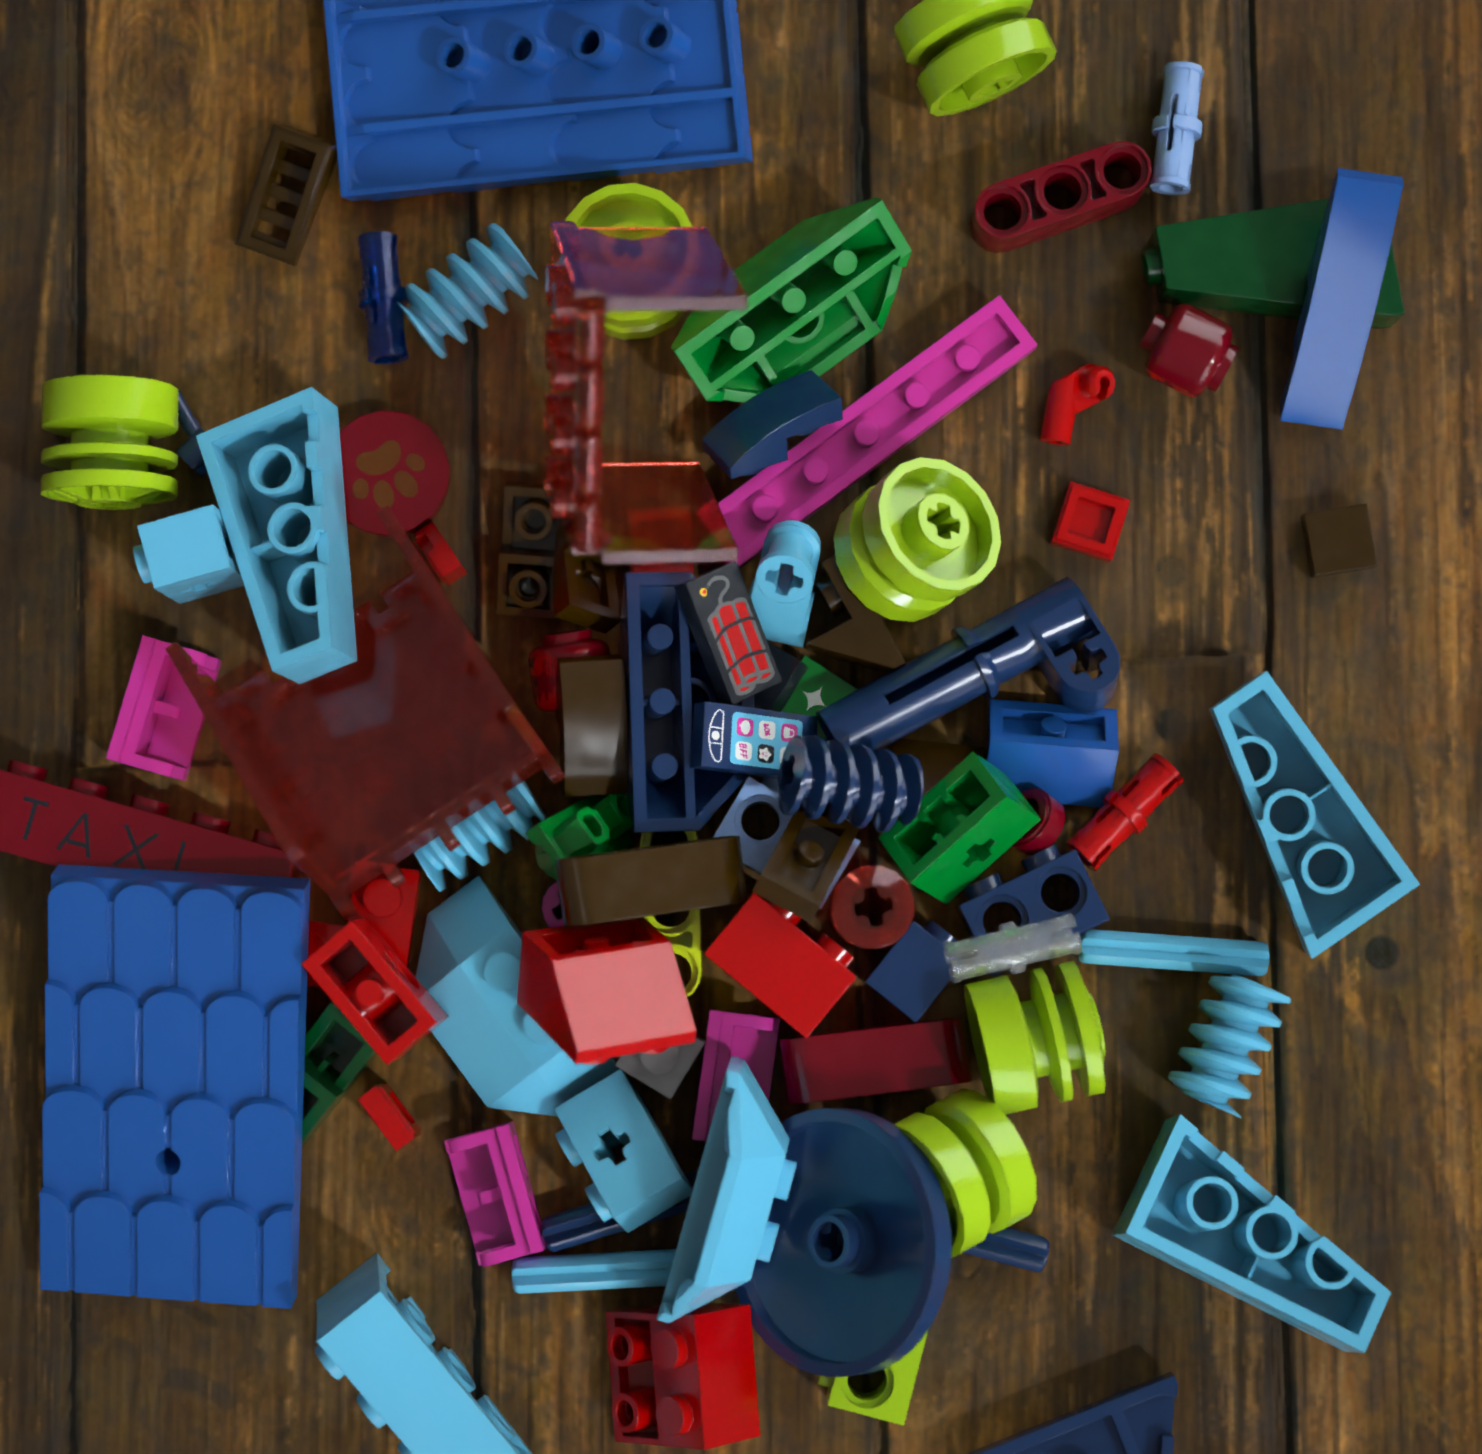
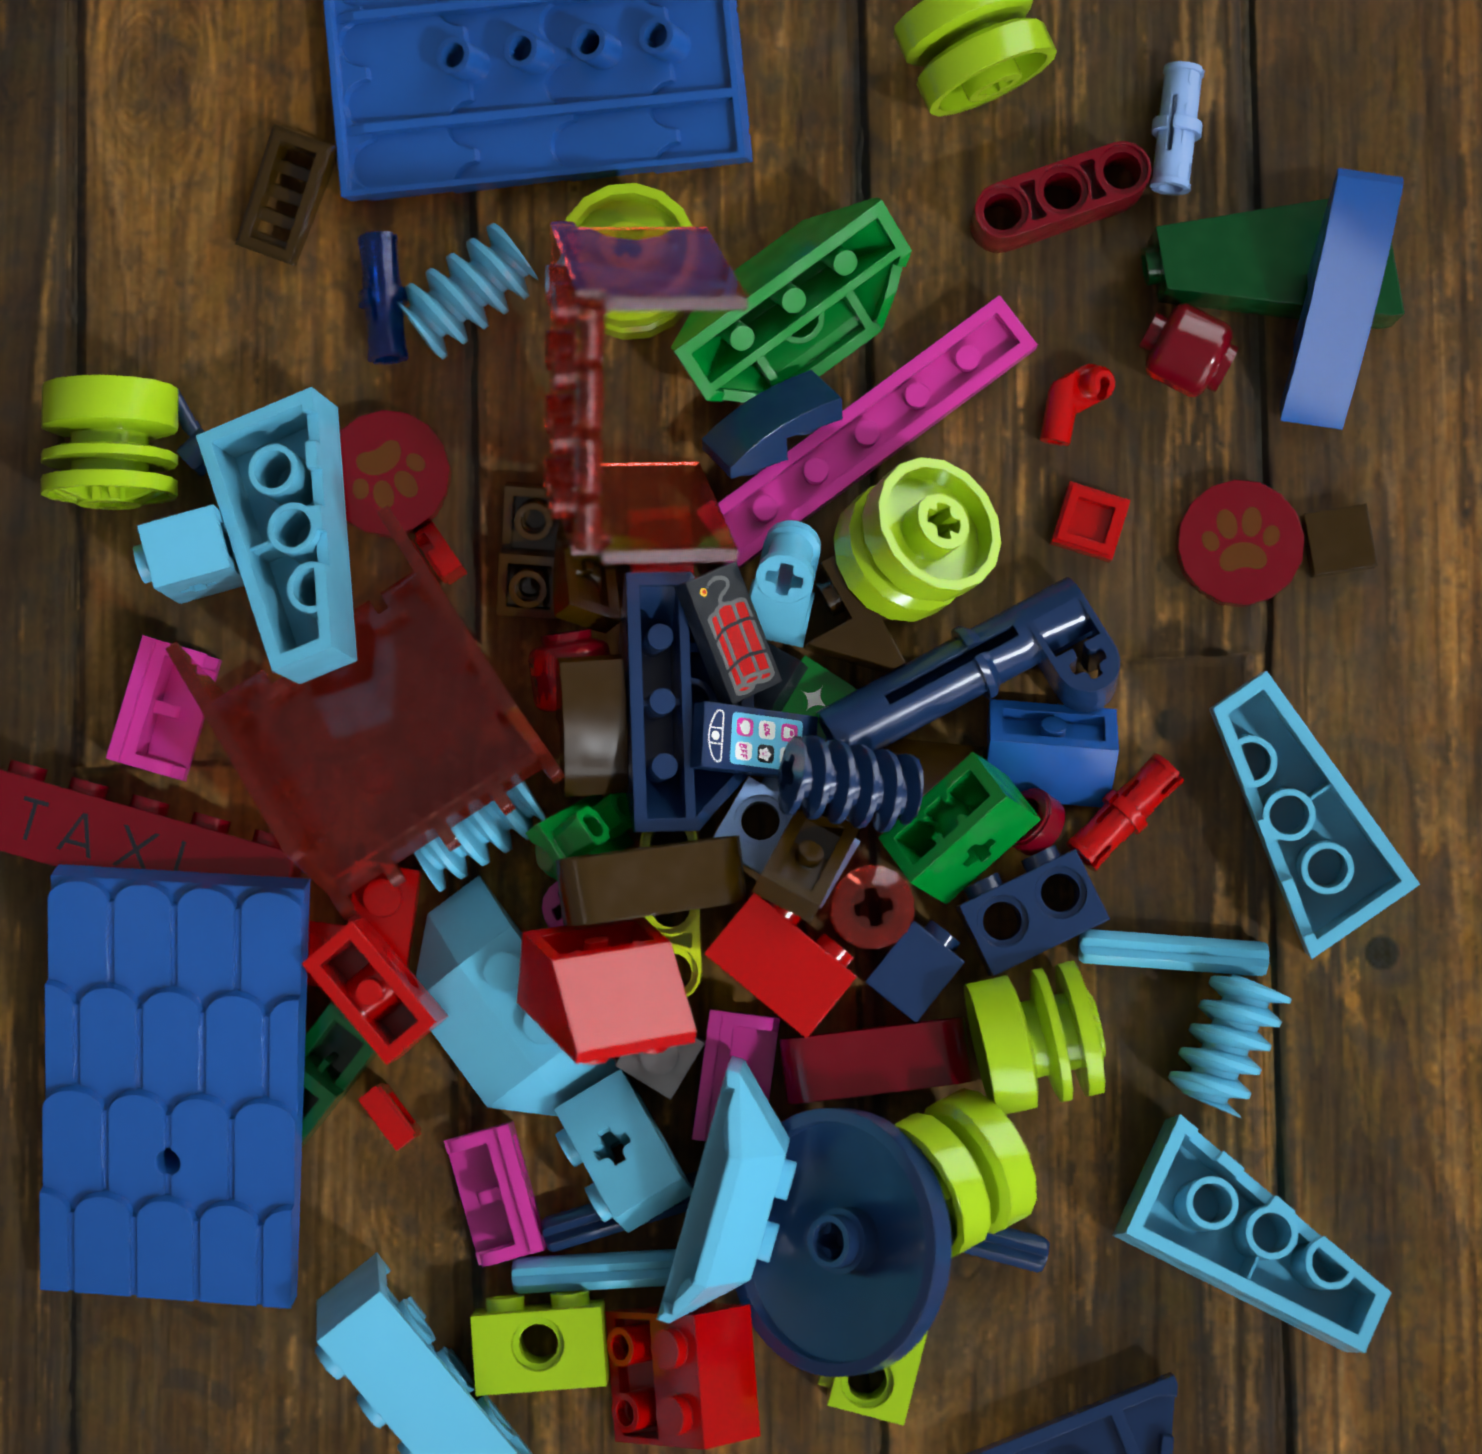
clear pin [943,913,1082,983] -> none
none -> lime brick [470,1290,610,1396]
none -> dark red tile [1175,480,1304,607]

